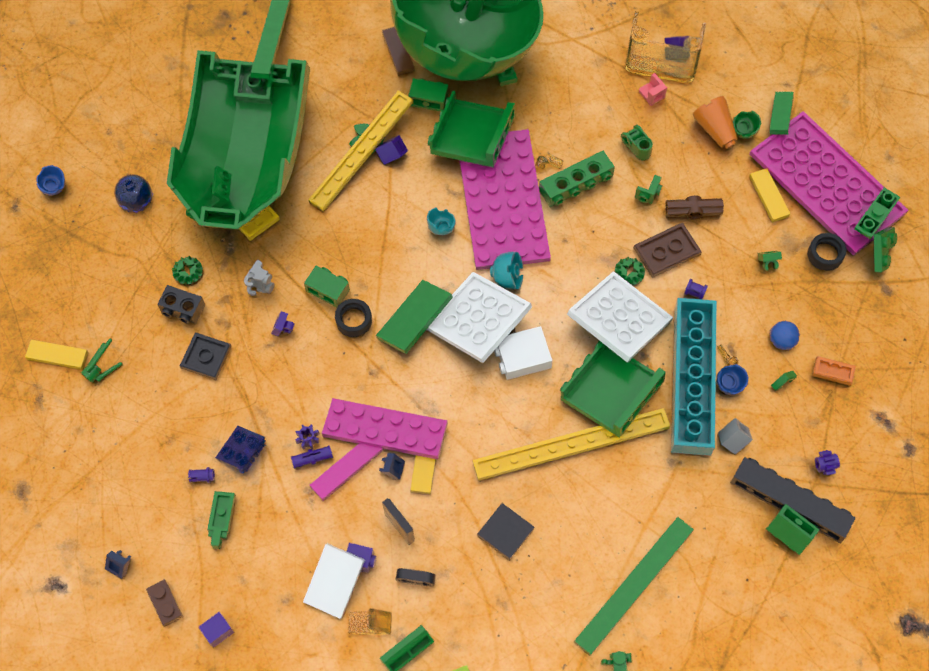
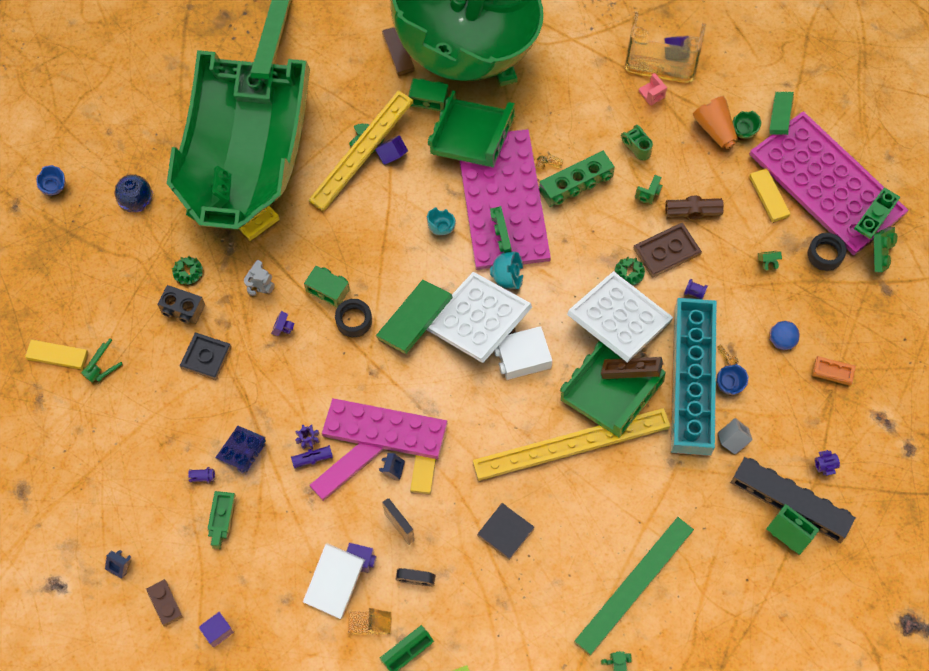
green tile [771,371,797,390] -> none
none -> green hinge [490,206,512,253]
none -> reddish brown plate [601,357,663,379]

